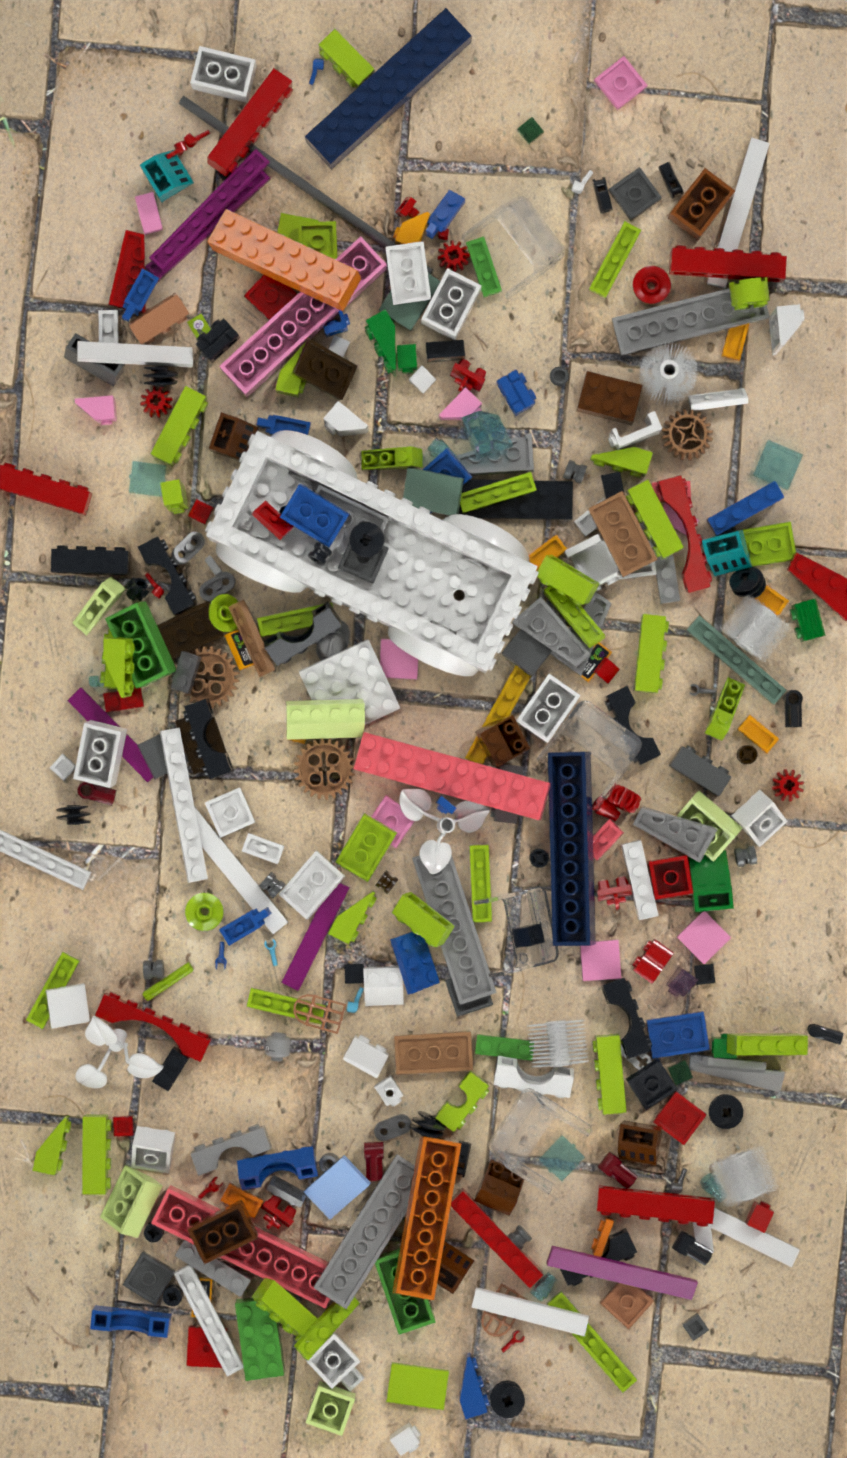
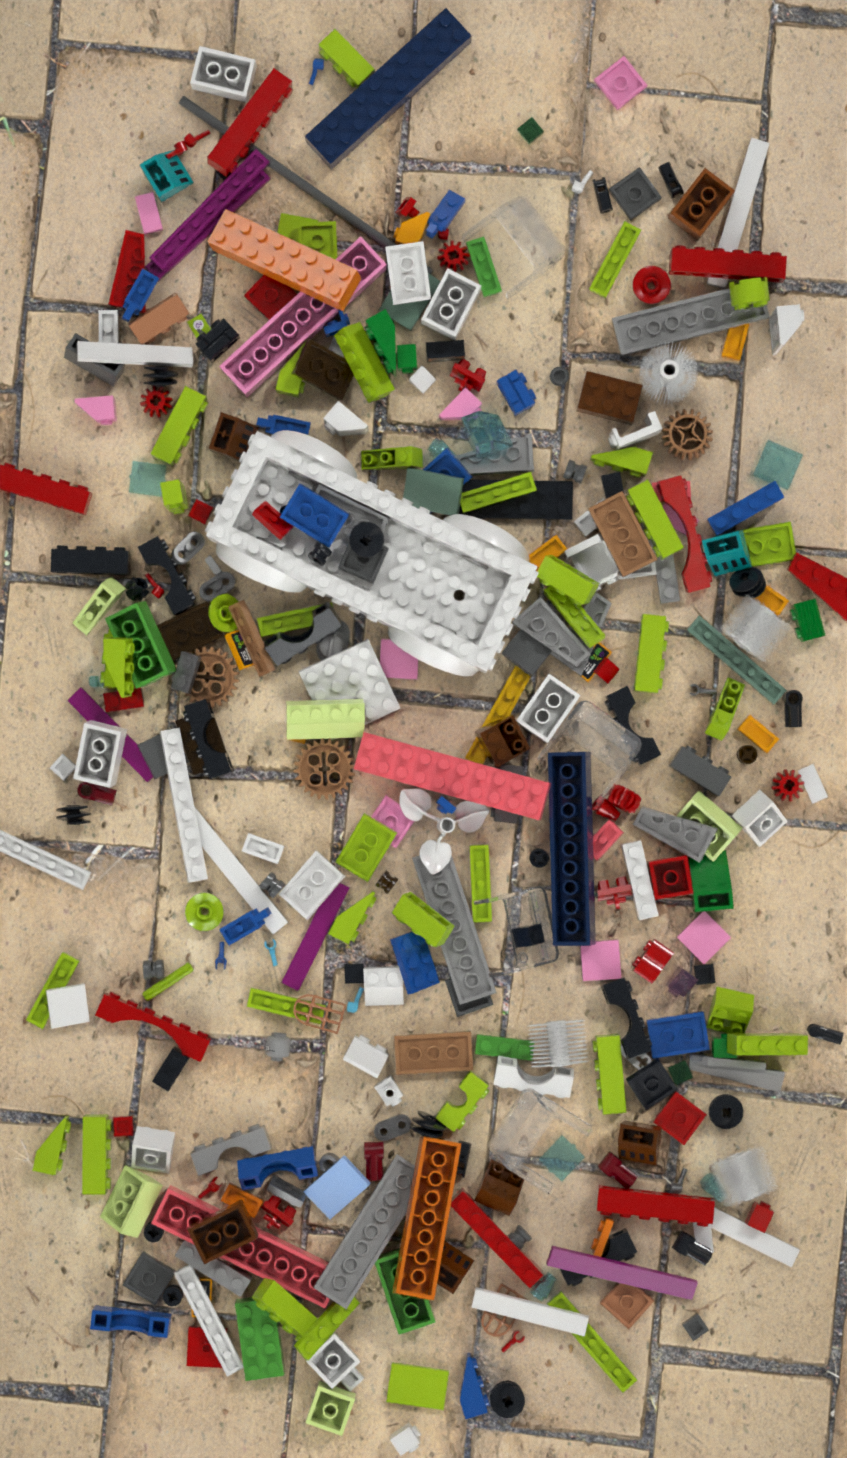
white plant [75,1016,163,1088] -> none
white plate [205,787,255,838] -> none
white tile [688,388,748,411] -> none
dark grey wheel [734,845,757,867] -> none
none -> lime brick [334,322,395,403]
none -> lime slope [706,987,754,1033]
none -> white sticker [798,764,828,804]

